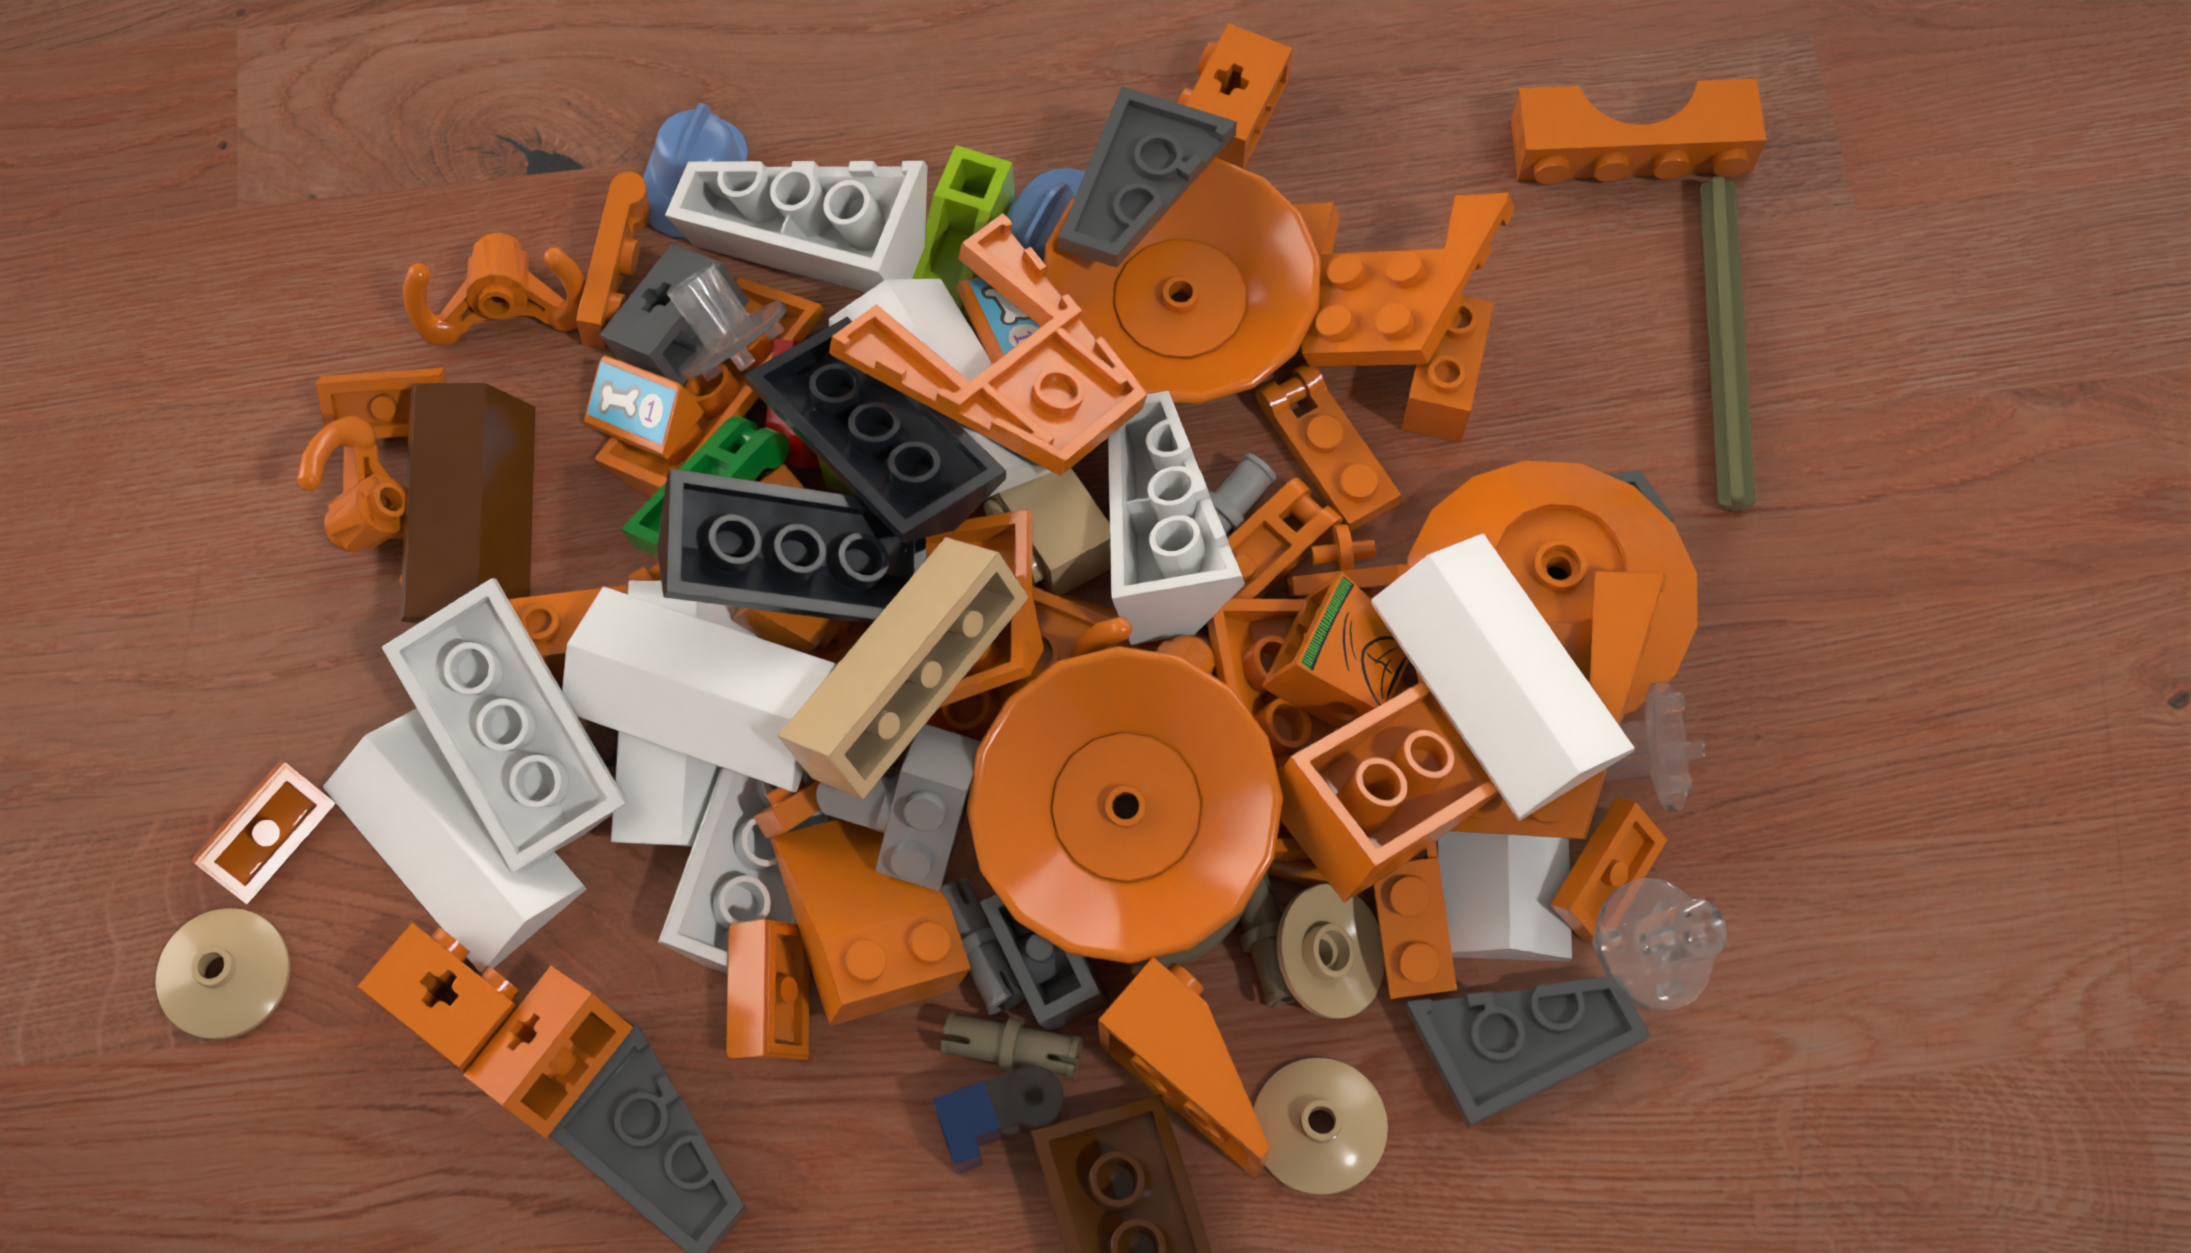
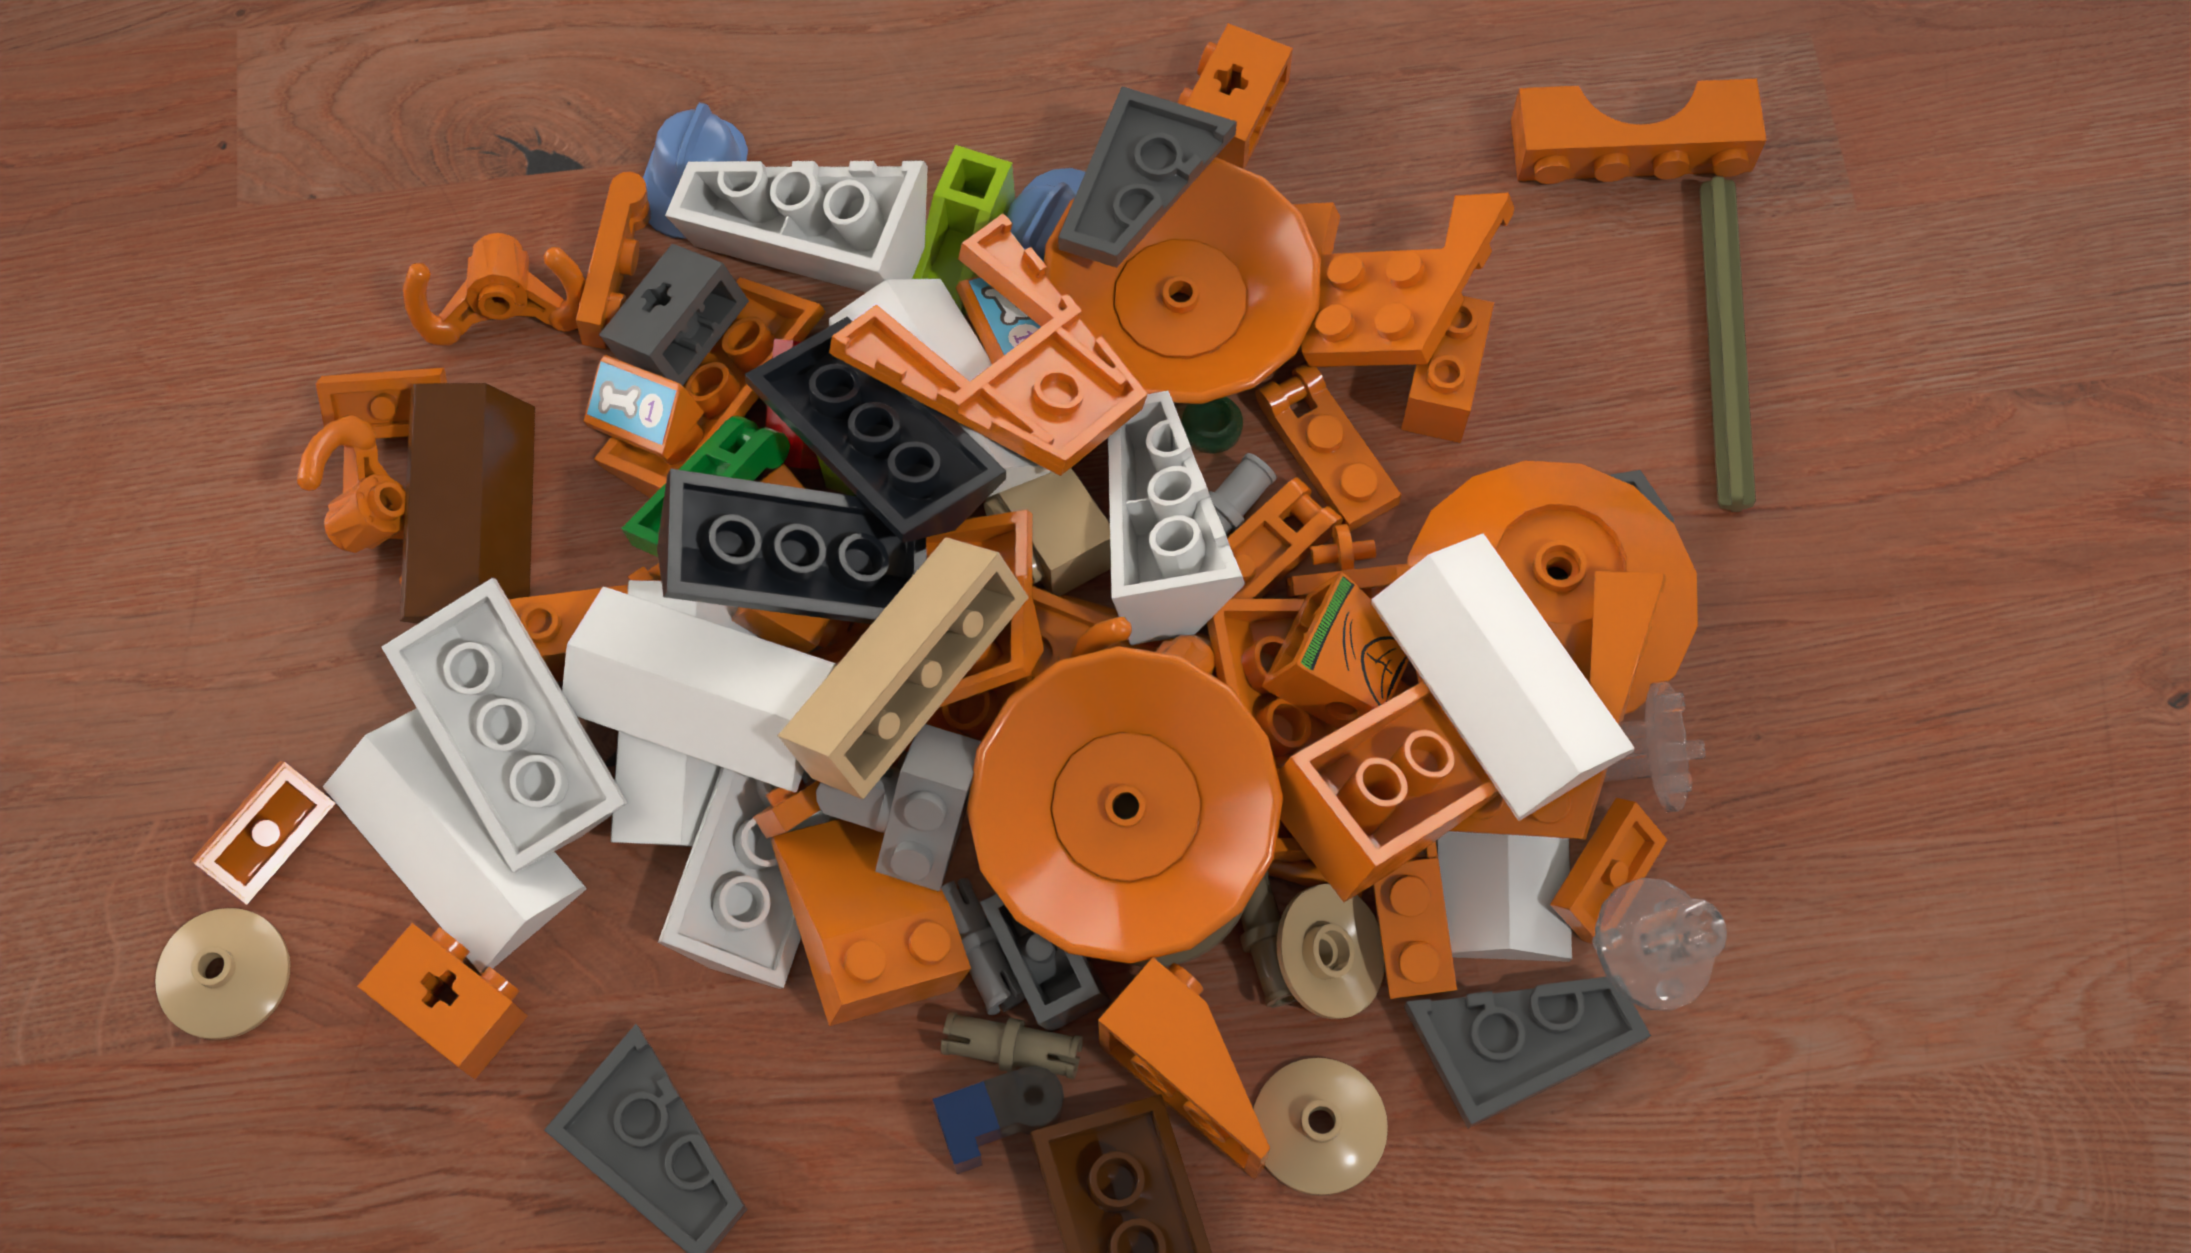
orange brick [463,966,633,1139] -> none
clear piece [667,262,787,382] -> none
orange slope [726,919,810,1061] -> none
none -> clear green plate [1182,397,1243,454]

